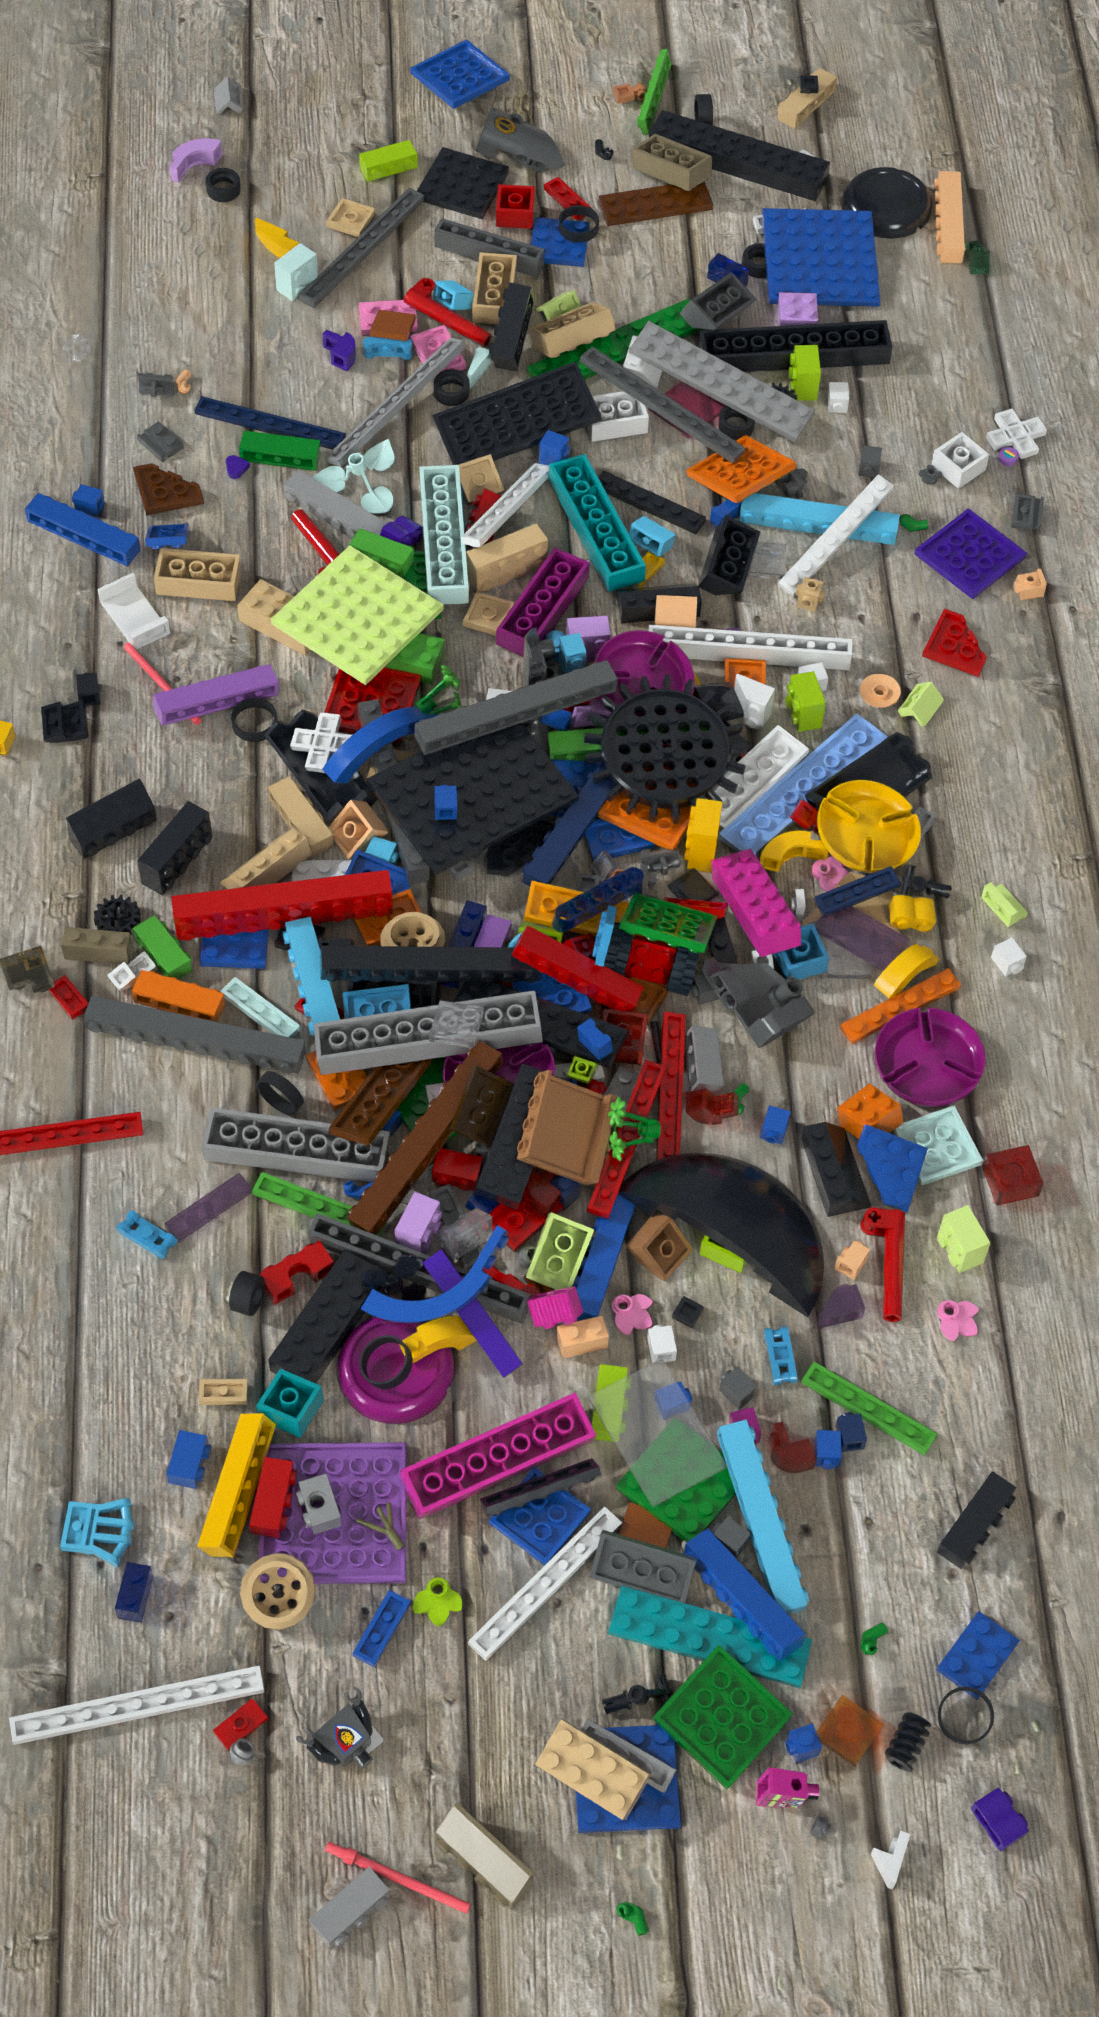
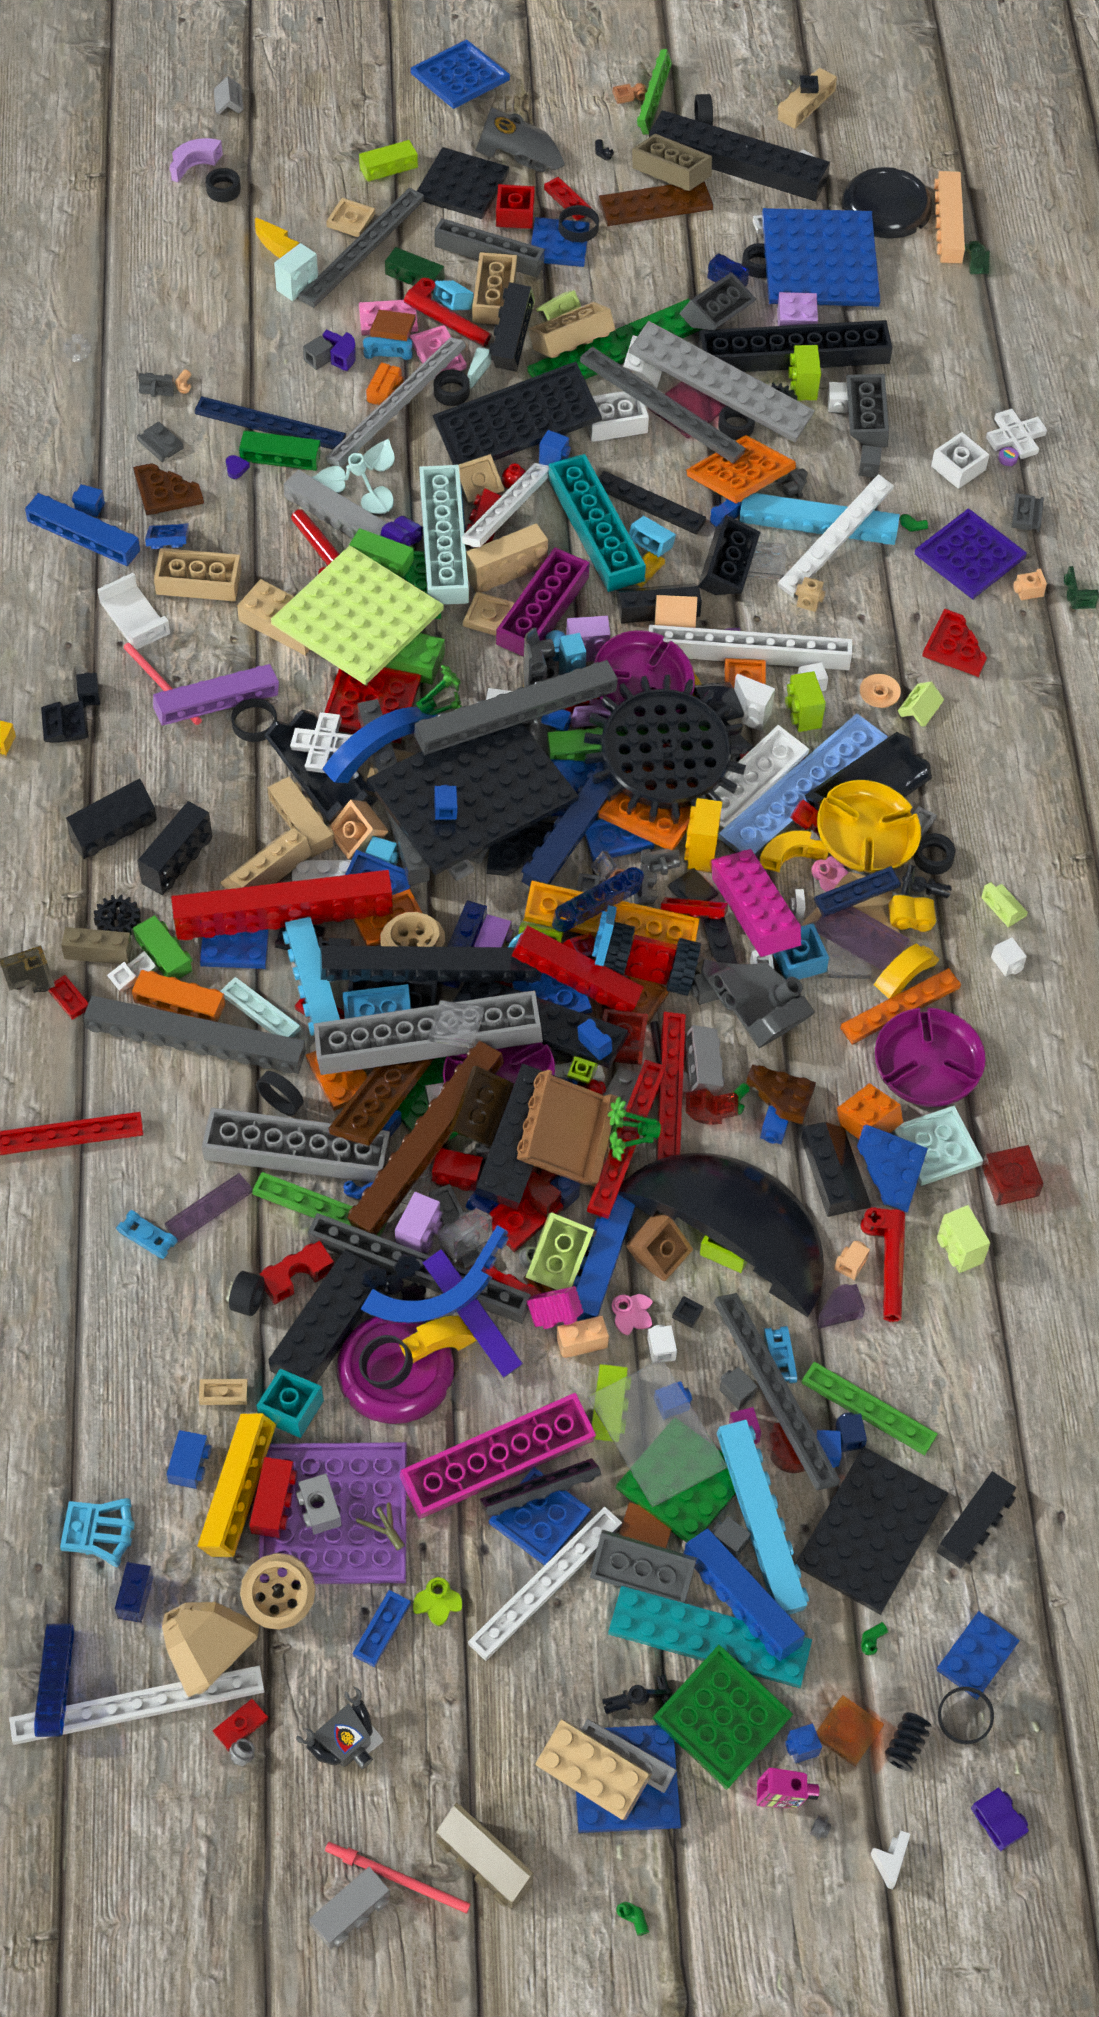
green plate [619,892,717,953] -> none
dark grey plate [919,465,942,485] -> none
bright pink plate [937,1300,979,1341] -> none
none -> clear blue beam [34,1623,74,1737]
none -> tan brick [162,1602,259,1697]
none -> dark grey brick [303,335,333,370]
none -> orange brick [366,362,404,405]
none -> dark green brick [385,247,445,293]
none -> red brick [501,463,526,489]
none -> dark grey plate [714,1293,840,1491]
none -> reddish brown plate [746,1064,816,1124]
none -> black plate [795,1446,948,1615]
none -> dark grey slope [846,374,889,447]
none -> black tyre [914,833,956,875]
none -> clear green bracket [1064,566,1099,609]

